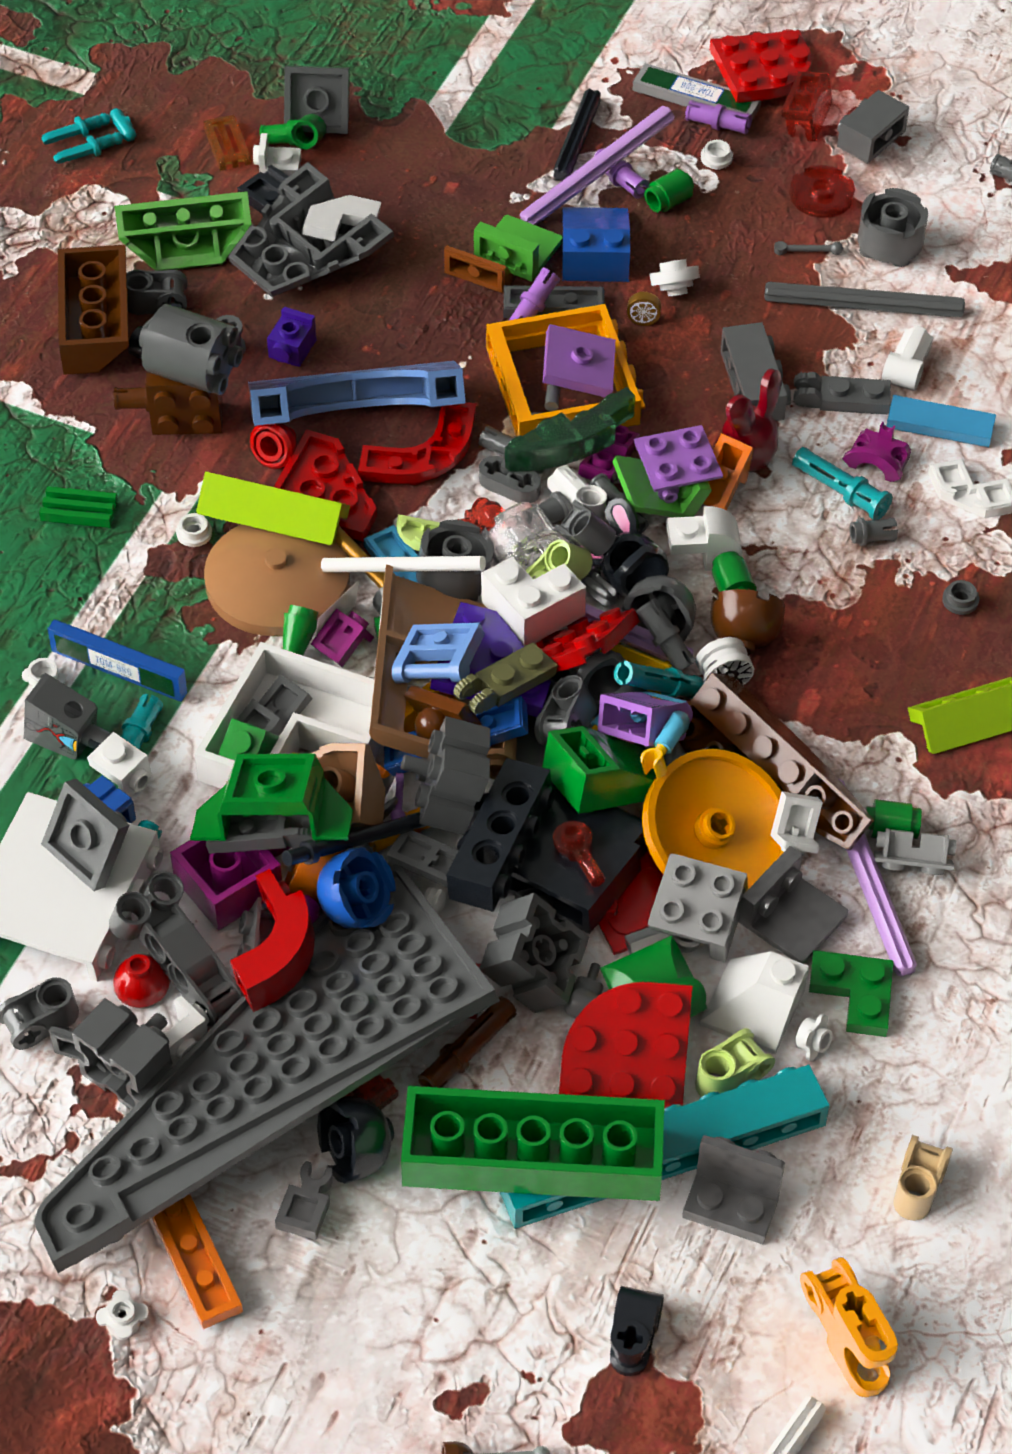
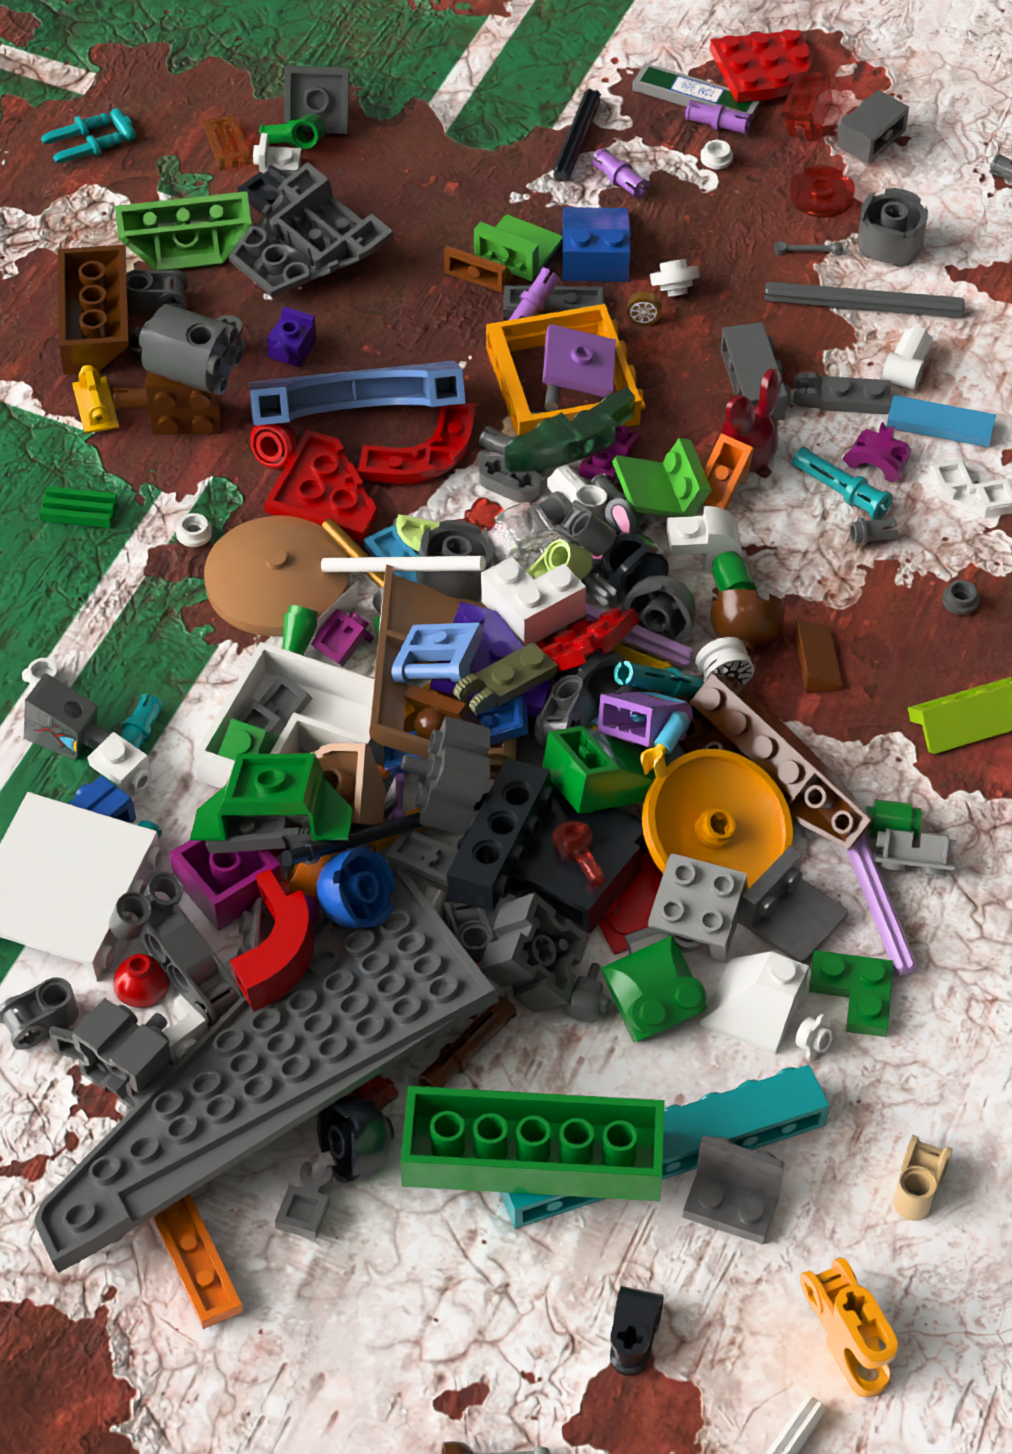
tile [41,779,130,891] -> none
tile [47,620,188,702] -> none
white plate [96,1290,149,1340] -> none
lime panel [196,471,350,545] -> none
white tile [303,195,381,241] -> none
lavender axle [520,106,675,225] -> none
red plate [559,982,692,1109] -> none
medium lavender hinge [634,425,723,503] -> none
dark grey pin [636,598,697,671] -> none
green brick [644,169,694,212] -> none
yellowish green piece [695,1028,775,1097] -> none
white bracket [770,791,823,856] -> none
none -> yellow hinge [72,365,119,434]
none -> dark grey piece [441,901,493,964]
none -> dark orange slope [794,619,843,692]

